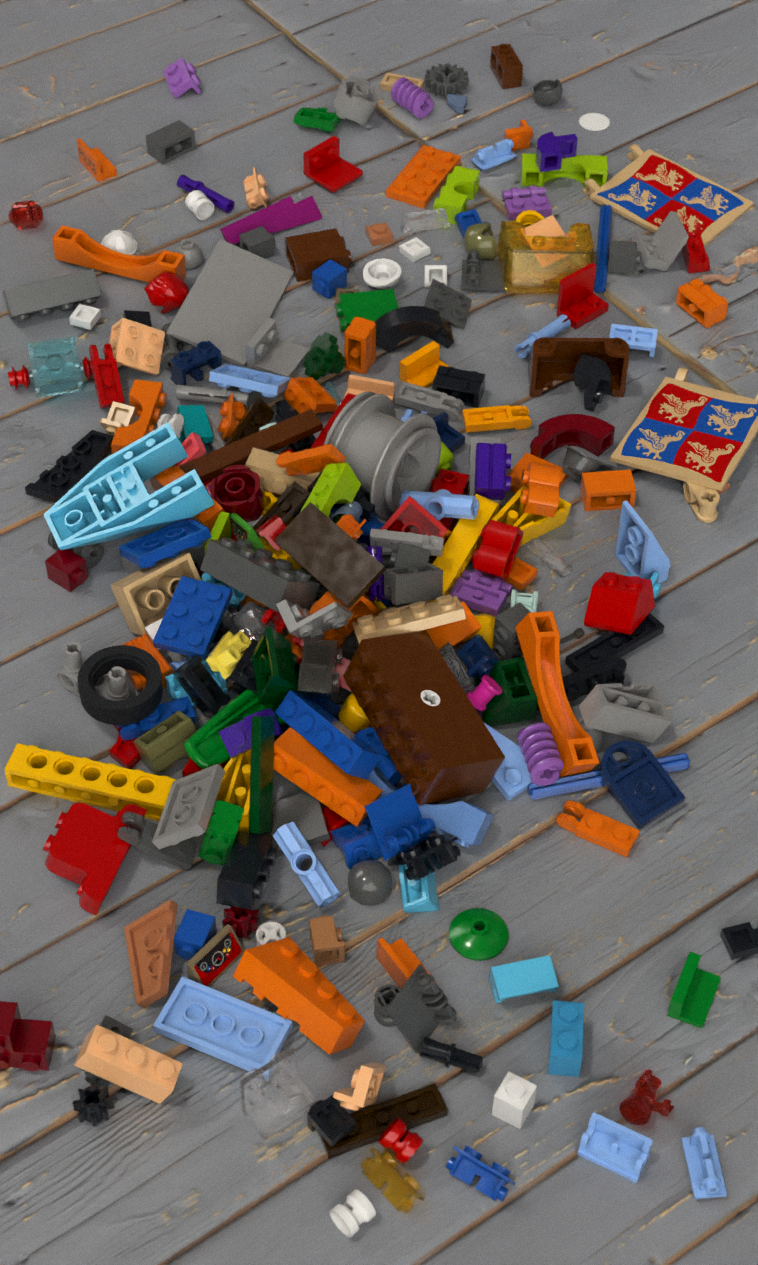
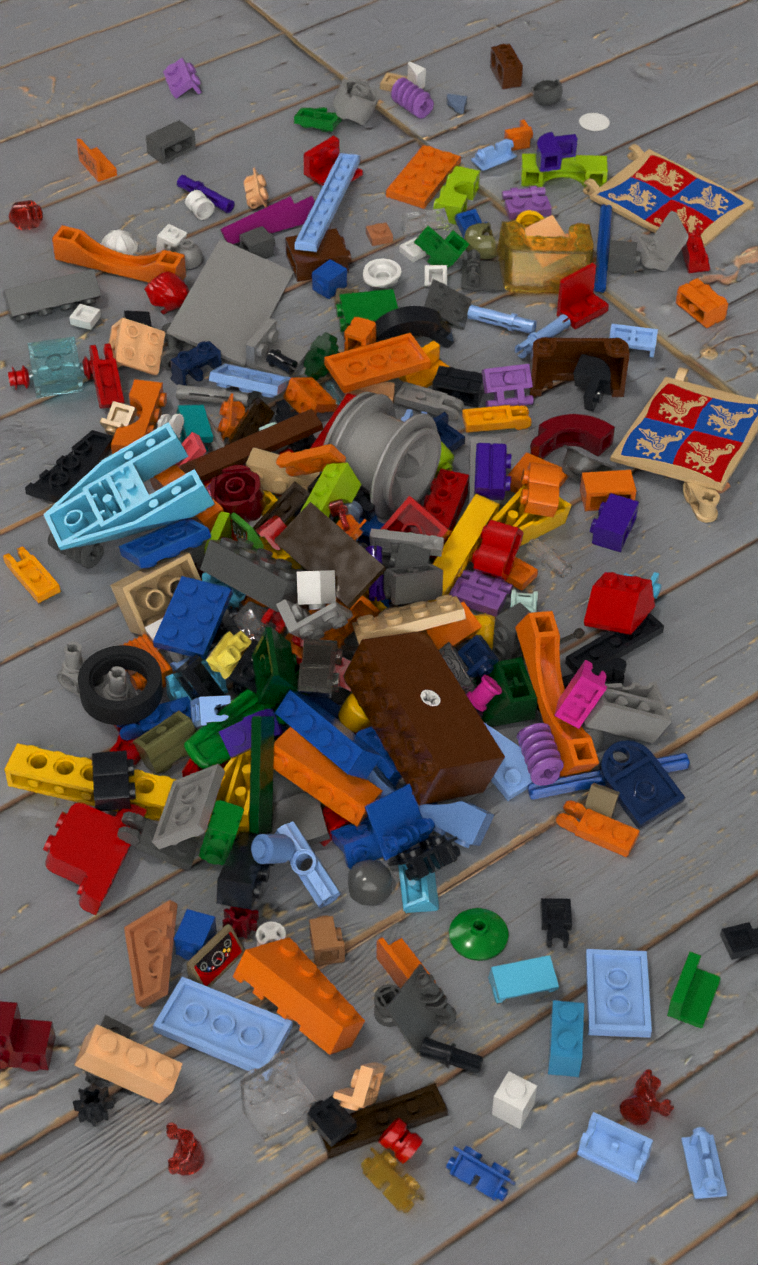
dark red brick [45,549,88,592] -> none
white wheel [329,1189,376,1238] -> none
light blue piece [399,489,479,520] -> none
dark grey gear [425,63,469,96] -> none
light blue slope [615,500,670,583] -> none
none -> light orange hinge [3,546,61,603]
none -> black brick [92,750,136,811]
none -> white bracket [156,224,187,253]
none -> clear red piece [166,1123,205,1175]
none -> light blue hinge [190,695,231,729]
none -> medium blue brick [251,834,295,864]
none -> black pin [266,349,298,375]
none -> light blue tile [295,153,360,252]
none -> white brick [297,570,336,610]
none -> orange plate [324,333,431,393]
none -> clear red hand [329,499,350,531]
none -> white slope [407,62,426,89]
none -> green brick [414,225,470,268]
none -> light blue pin [467,304,537,334]
none -> medium lavender plate [482,364,534,407]
none -> black plate [540,898,572,948]
none -> dark pink hinge [554,660,607,729]
none -> dark tan tile [585,783,620,818]
none -> light blue plate [585,949,652,1038]
none -> dark purple brick [590,493,639,553]

